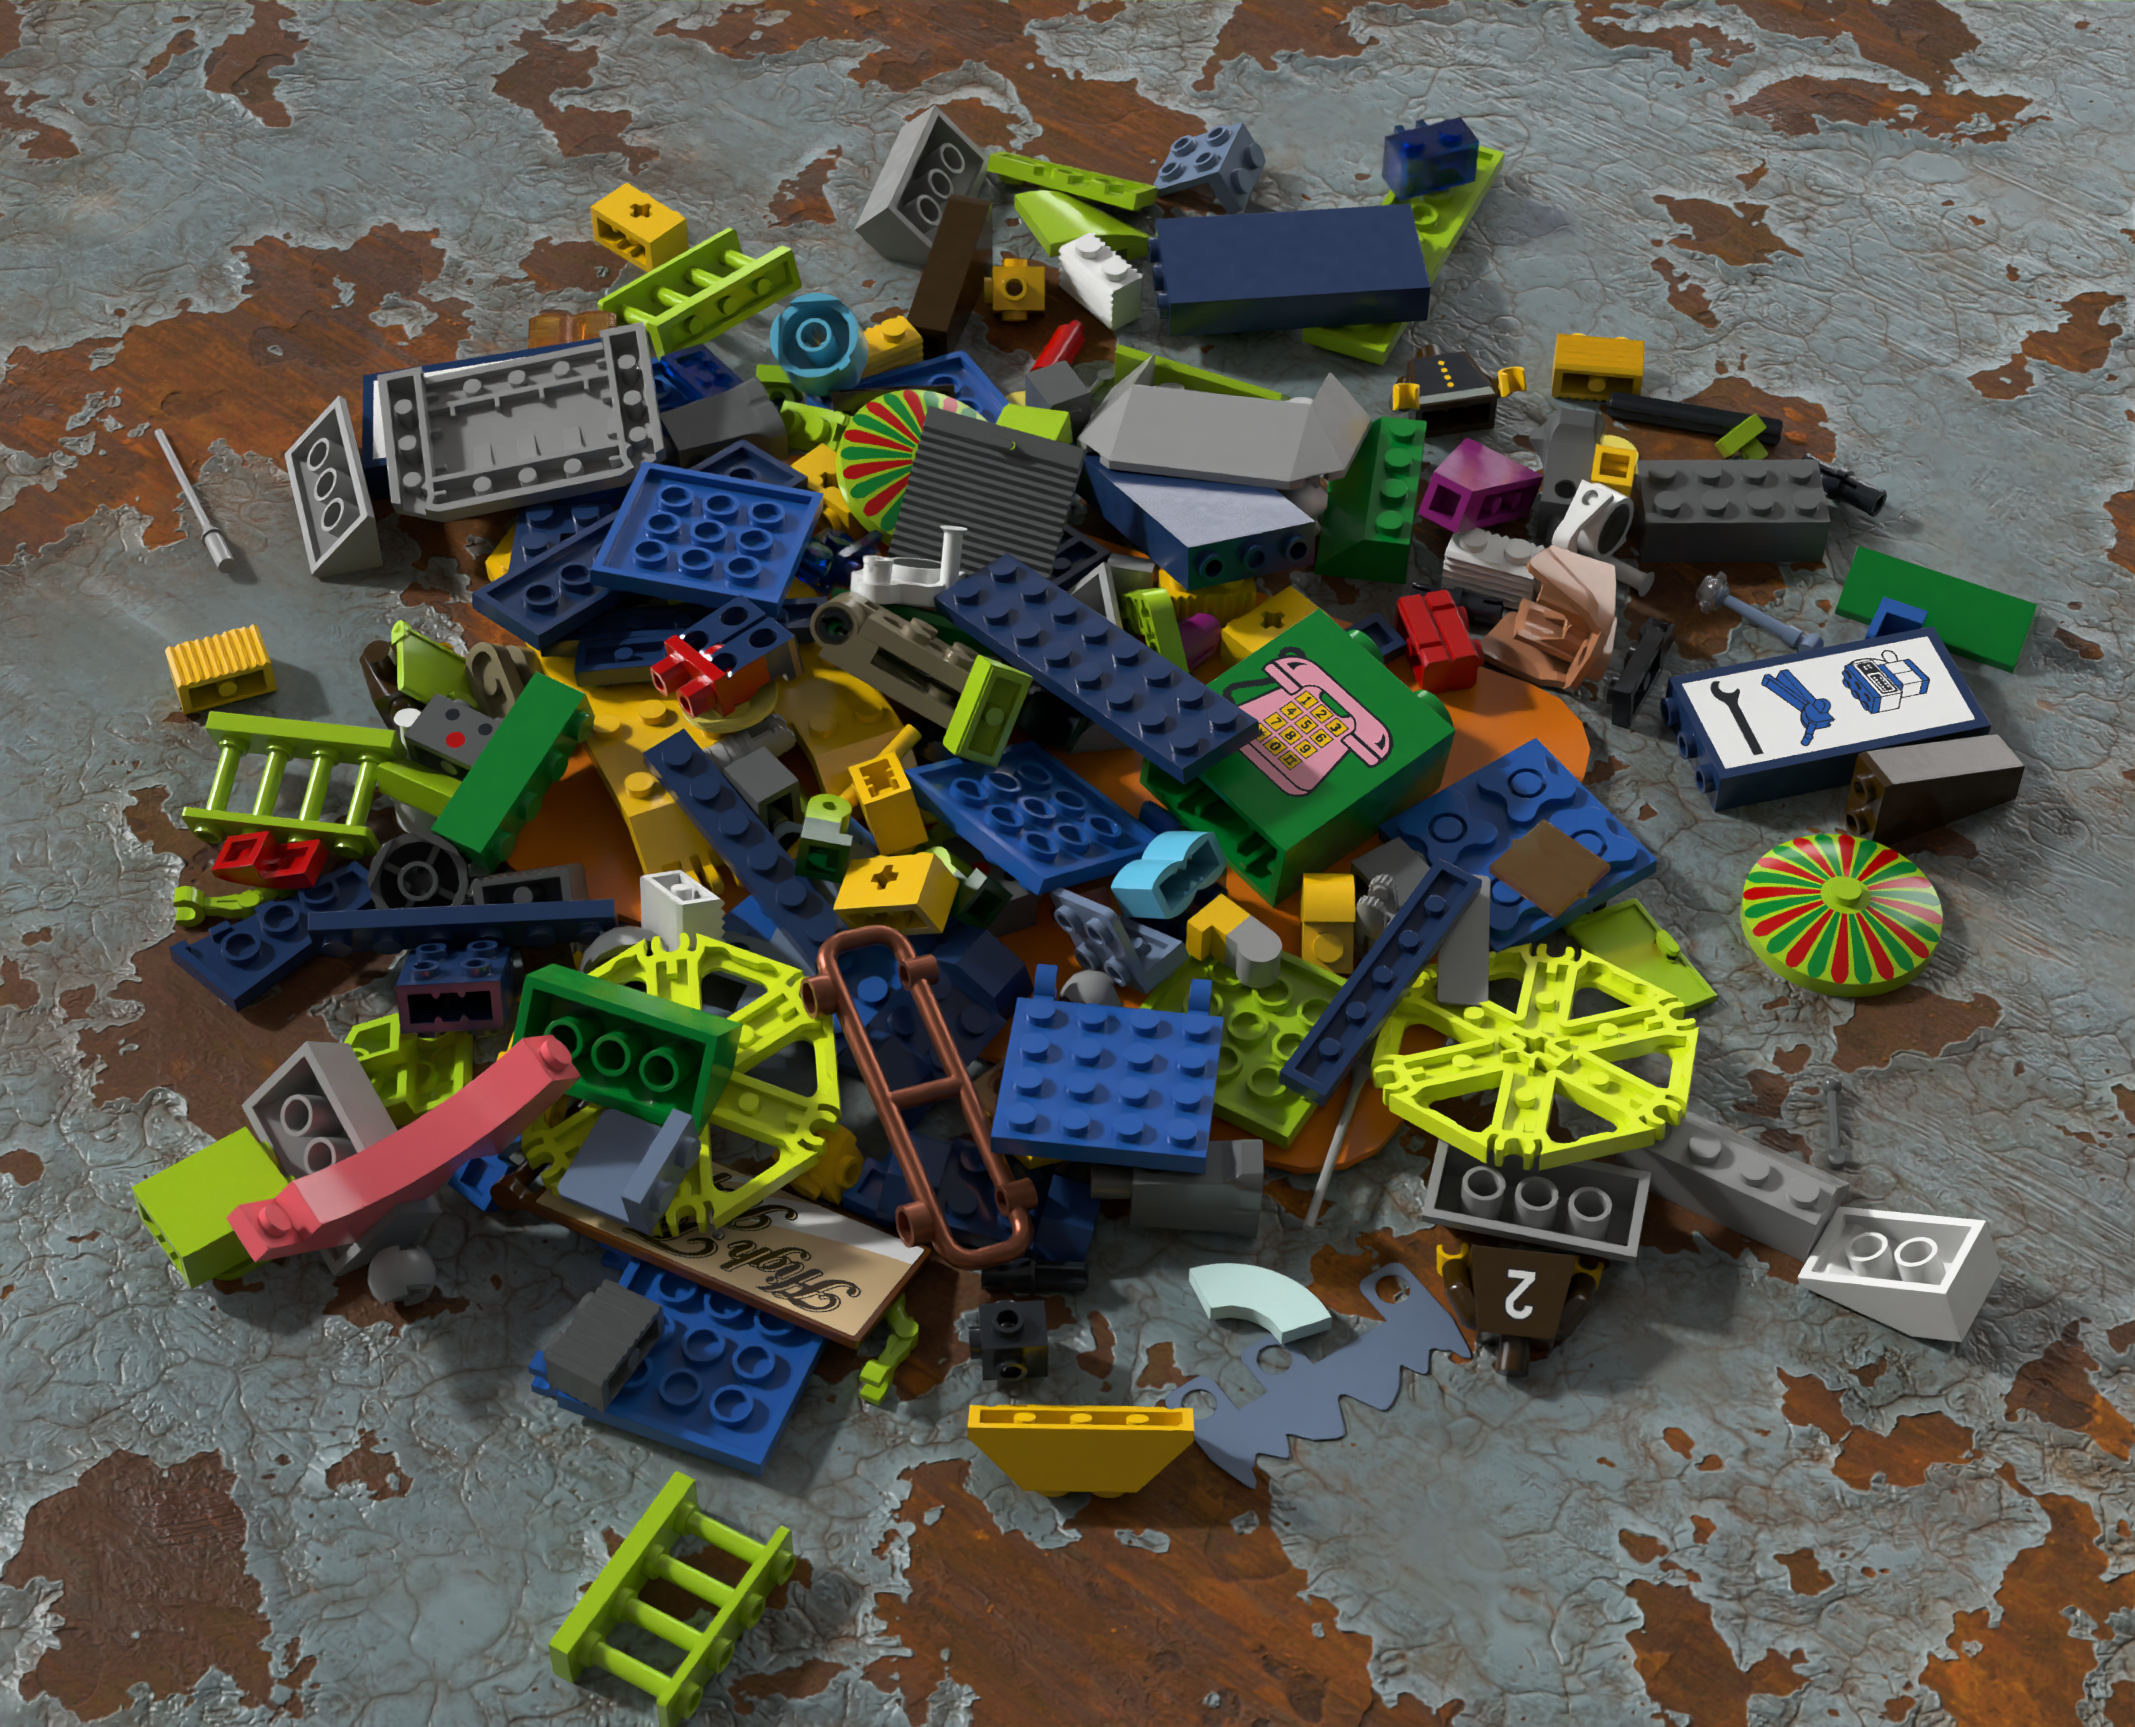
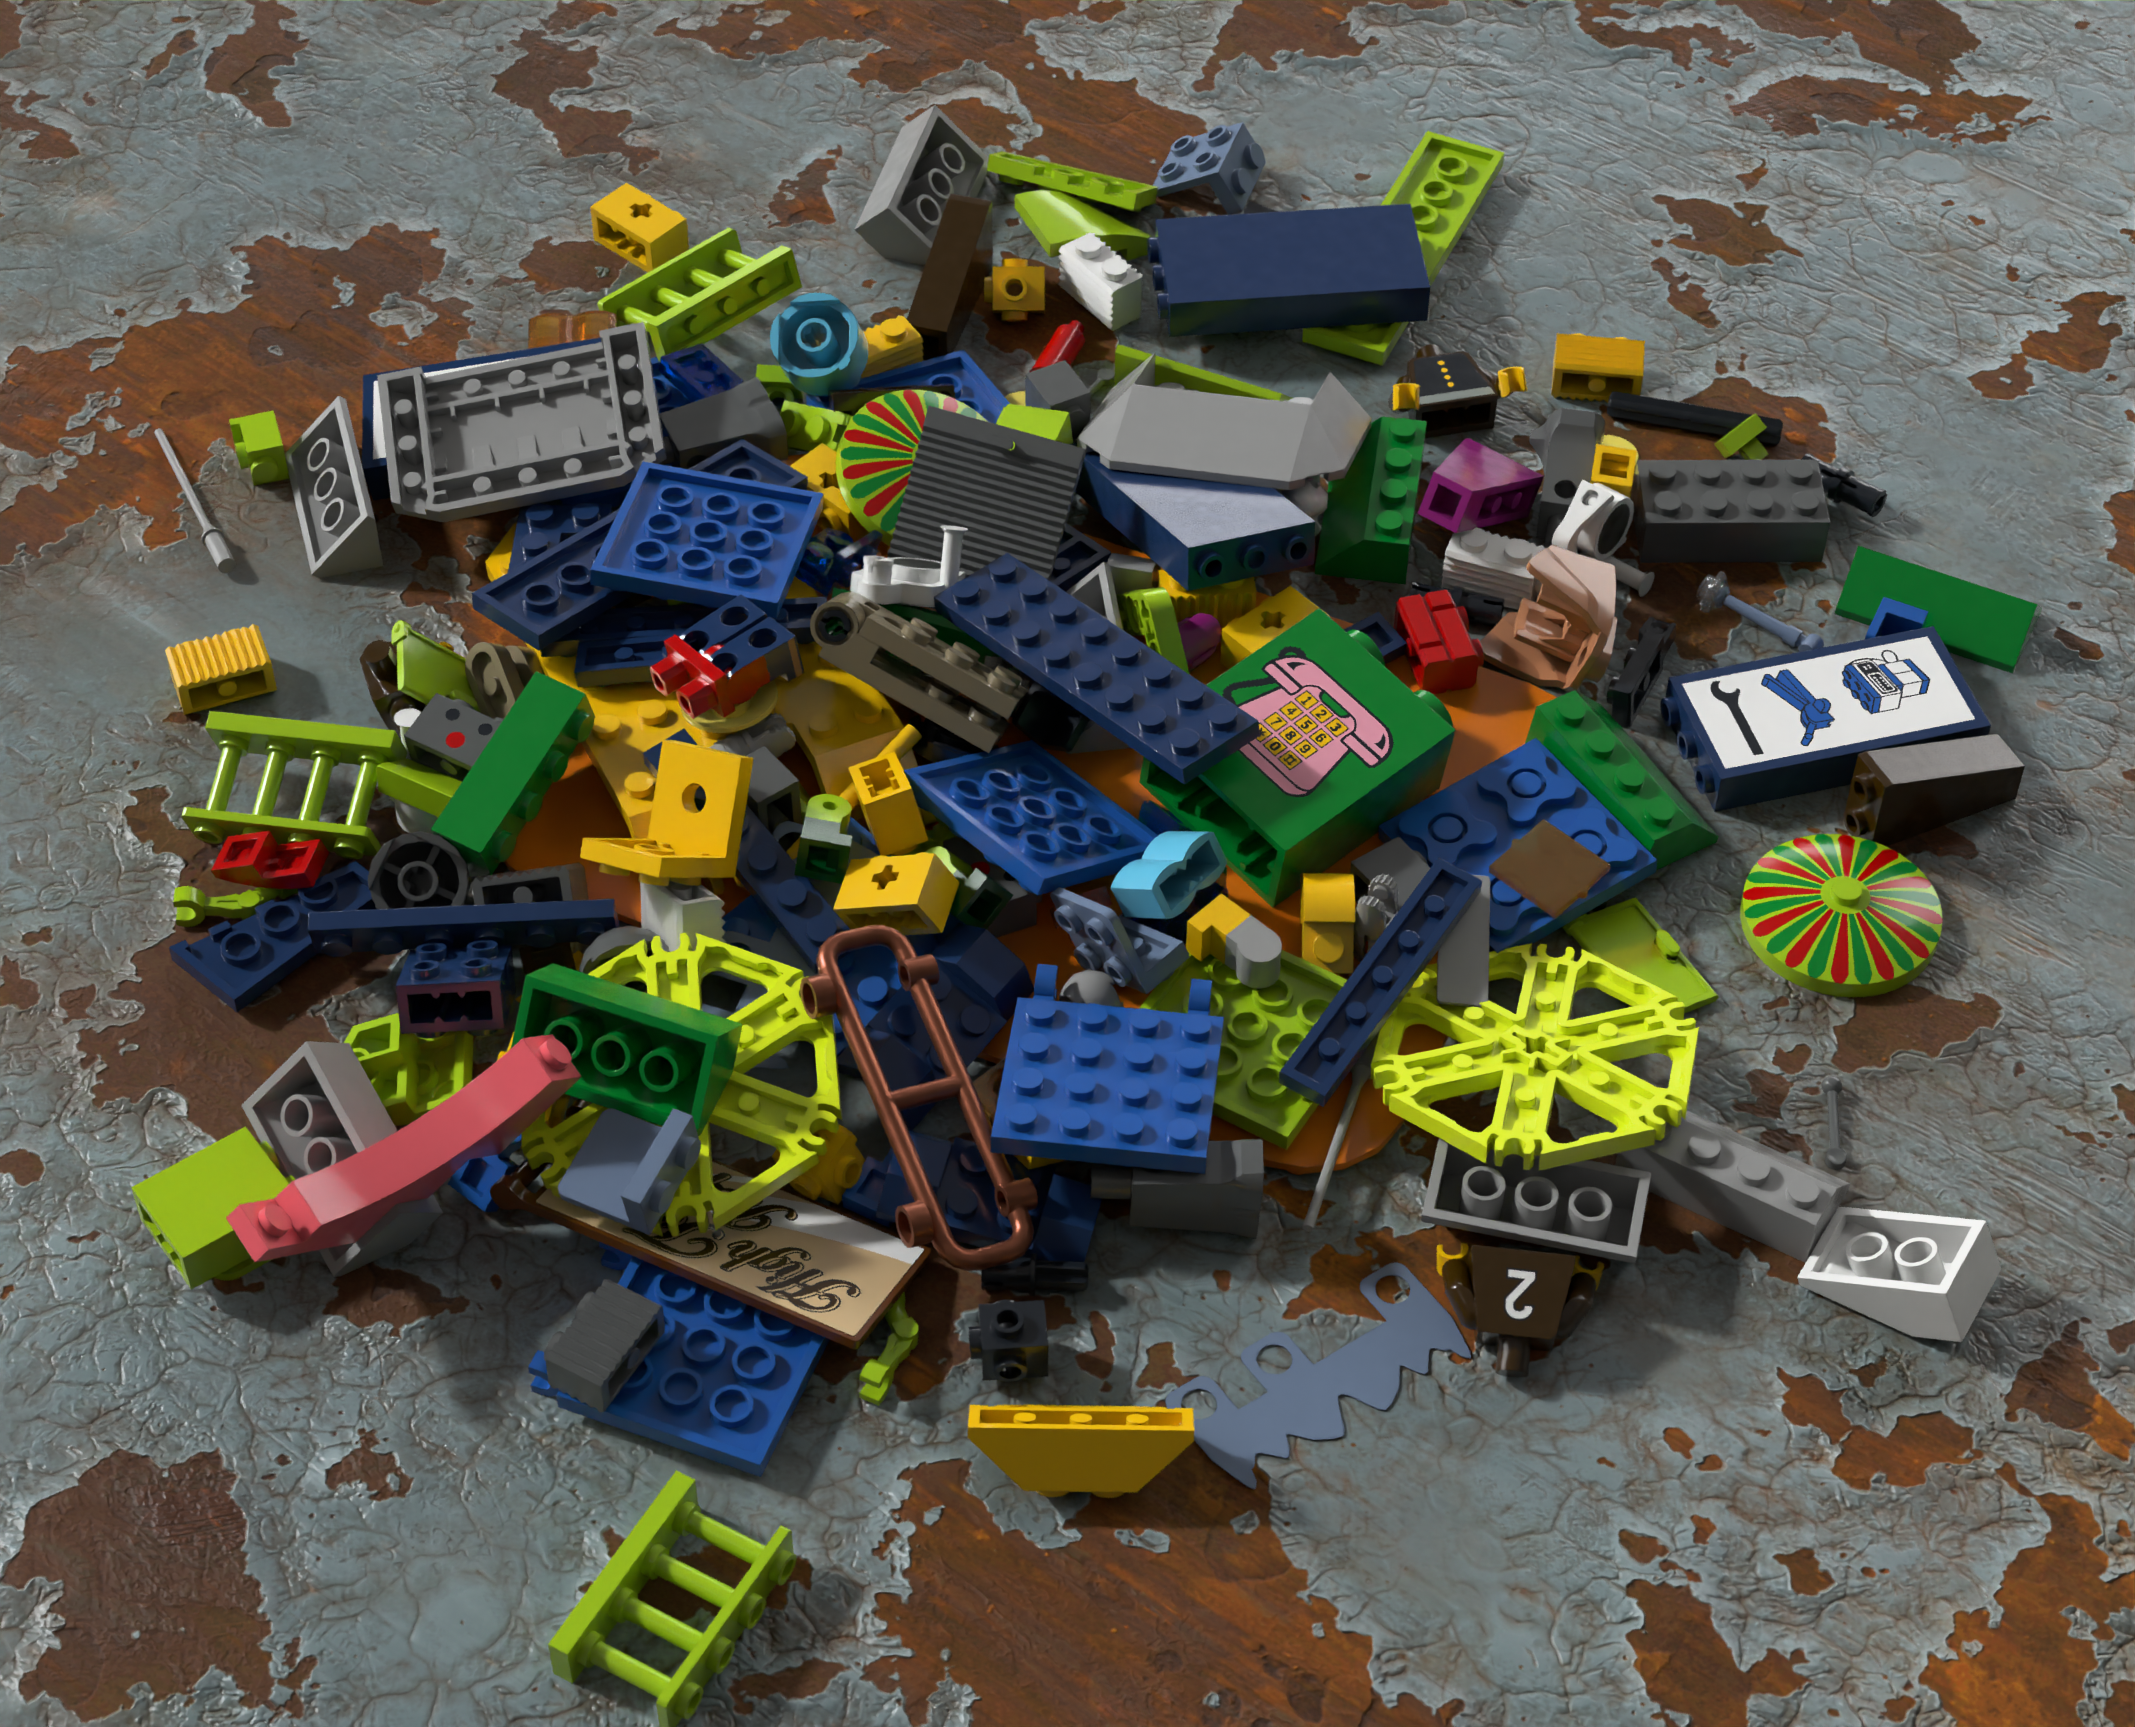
light grey piece [368,1245,436,1307] -> none
lime slope [943,655,1033,768] -> none
light aqua tile [1189,1263,1332,1344] -> none
clear blue brick [1382,117,1479,201] -> none
none -> lime brick [229,410,289,486]
none -> yellow bracket [580,740,754,886]
none -> green slope [1525,690,1719,870]

